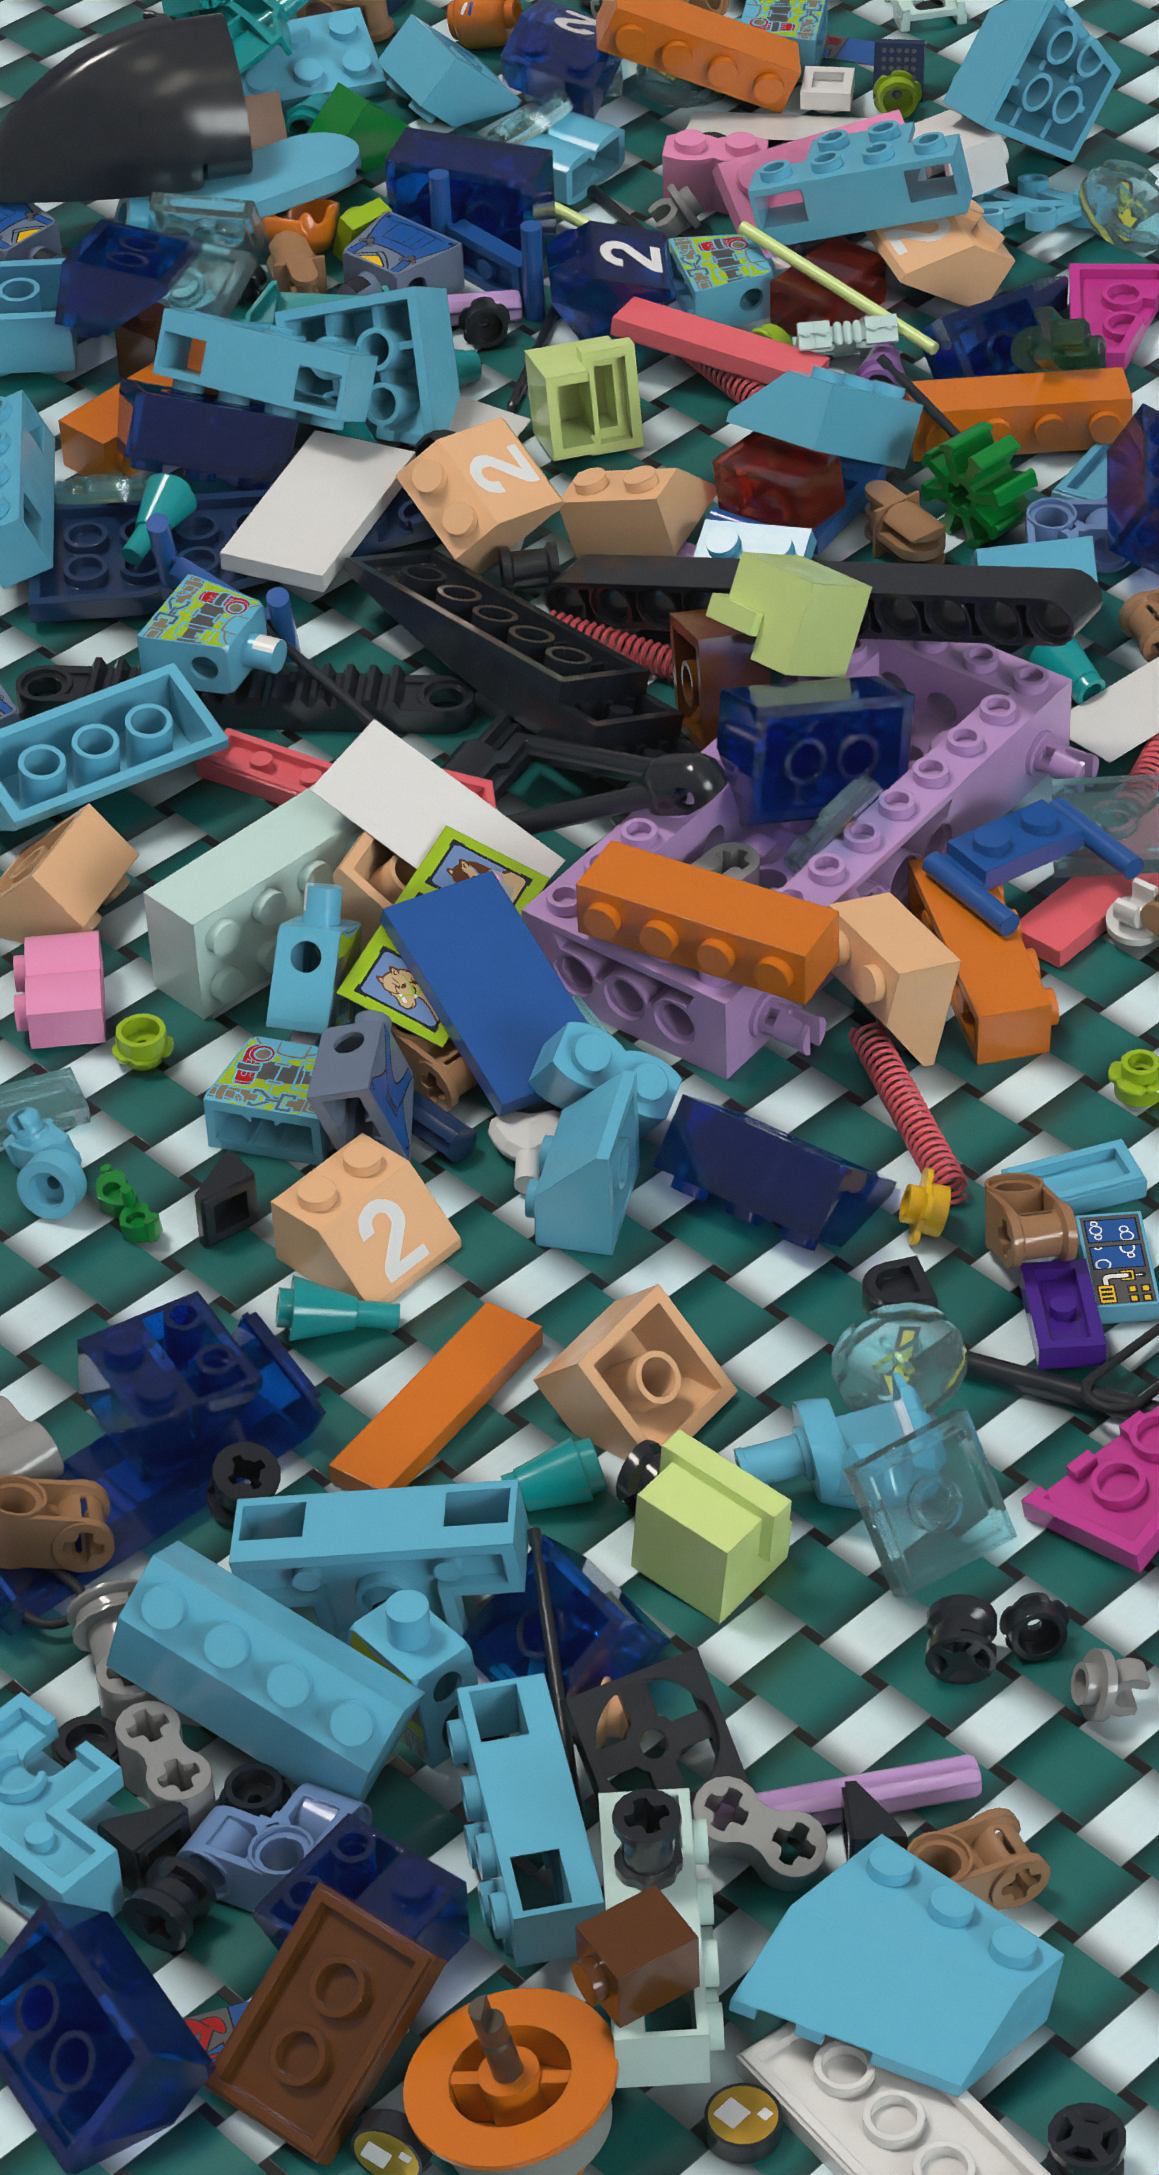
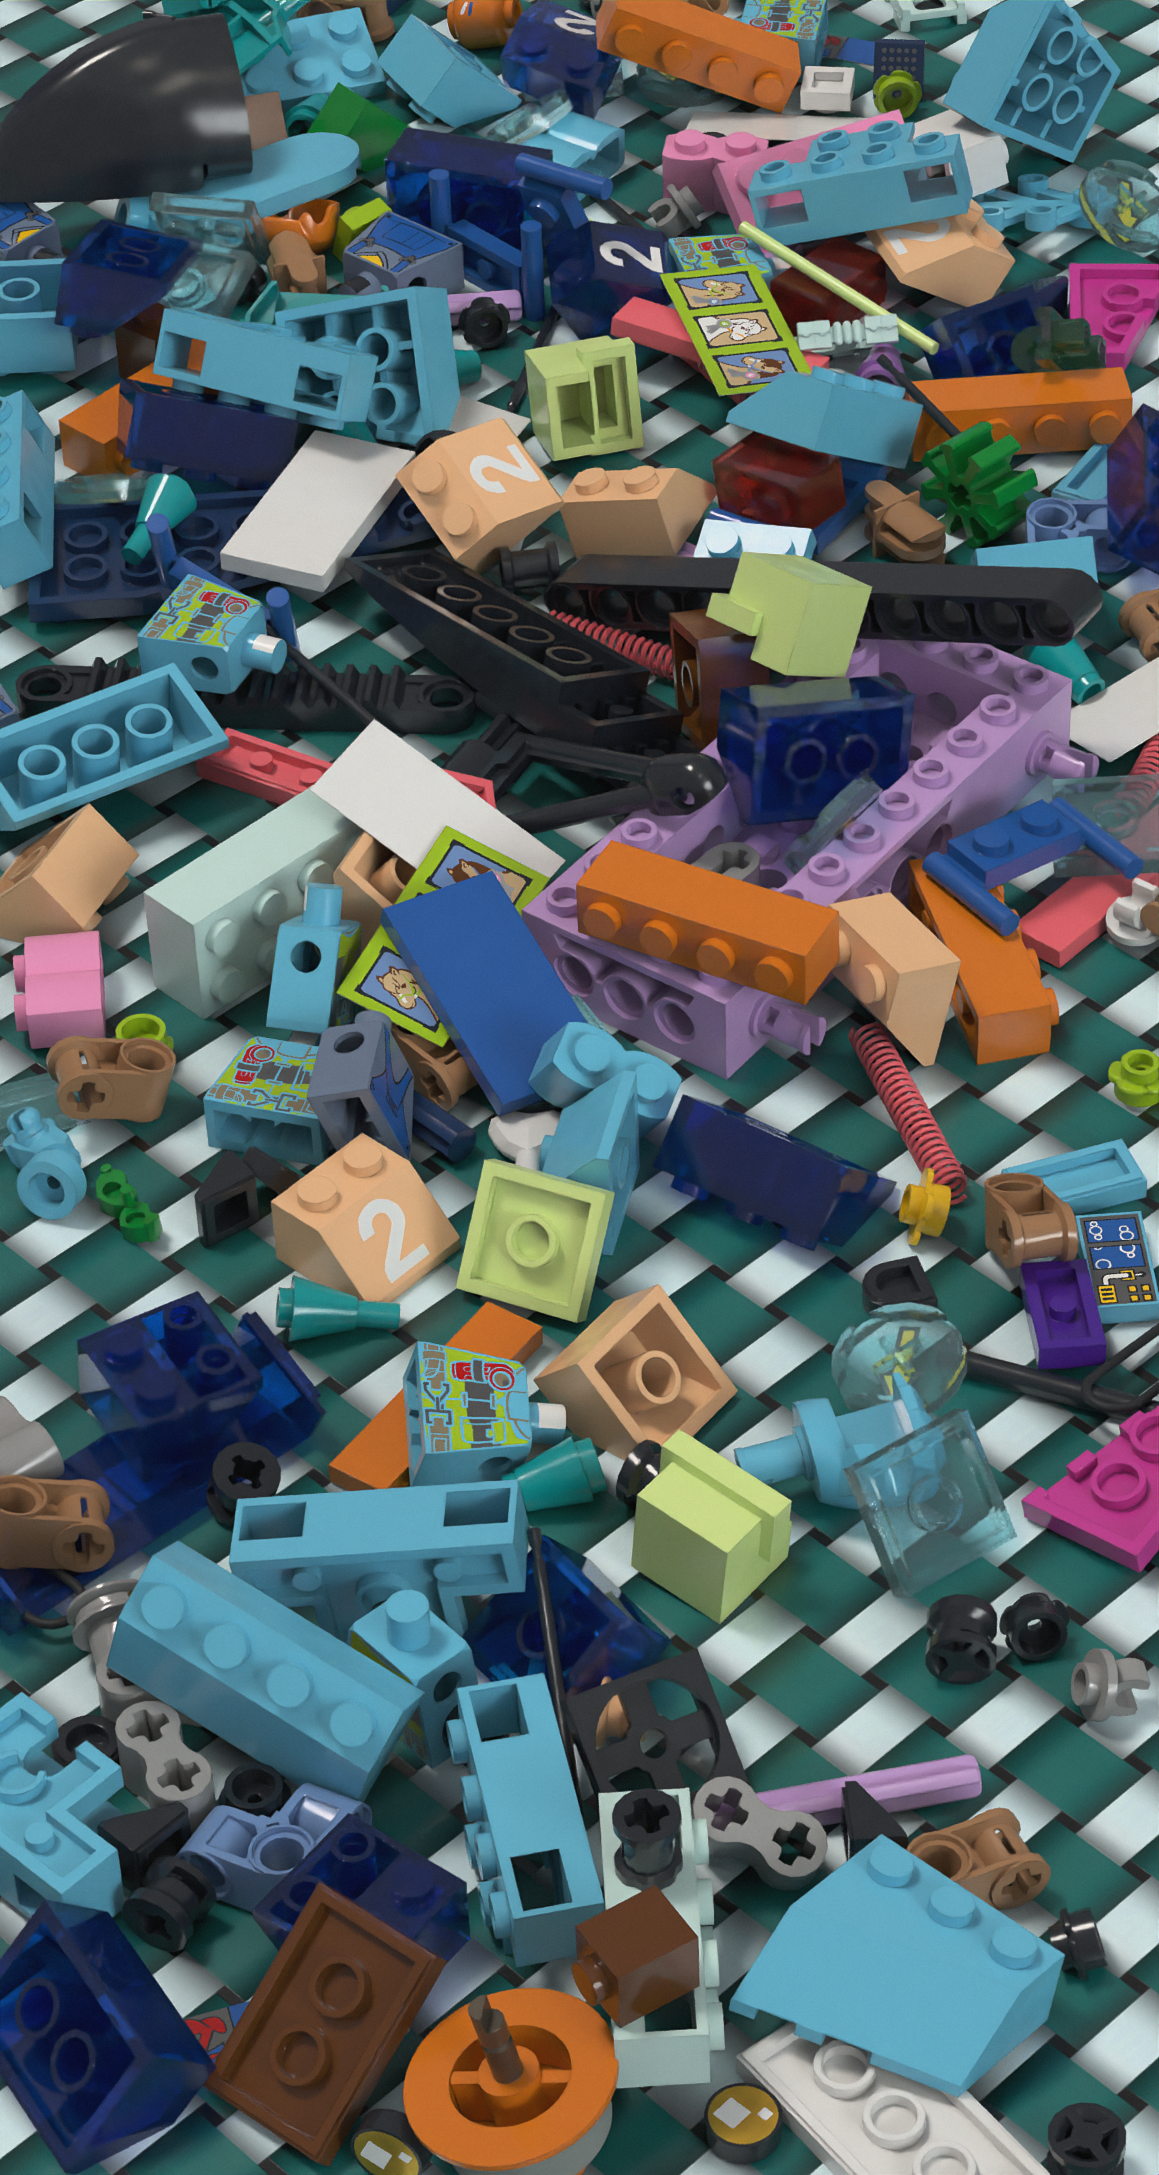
none -> medium nougat piece [46,1035,176,1122]
none -> black tile [241,1146,302,1194]
none -> torso [403,1341,566,1487]
none -> yellowish green plate [456,1158,615,1323]
none -> blue plate [514,153,652,284]
none -> sticker [659,264,812,396]
none -> black plate [1048,1907,1108,1981]

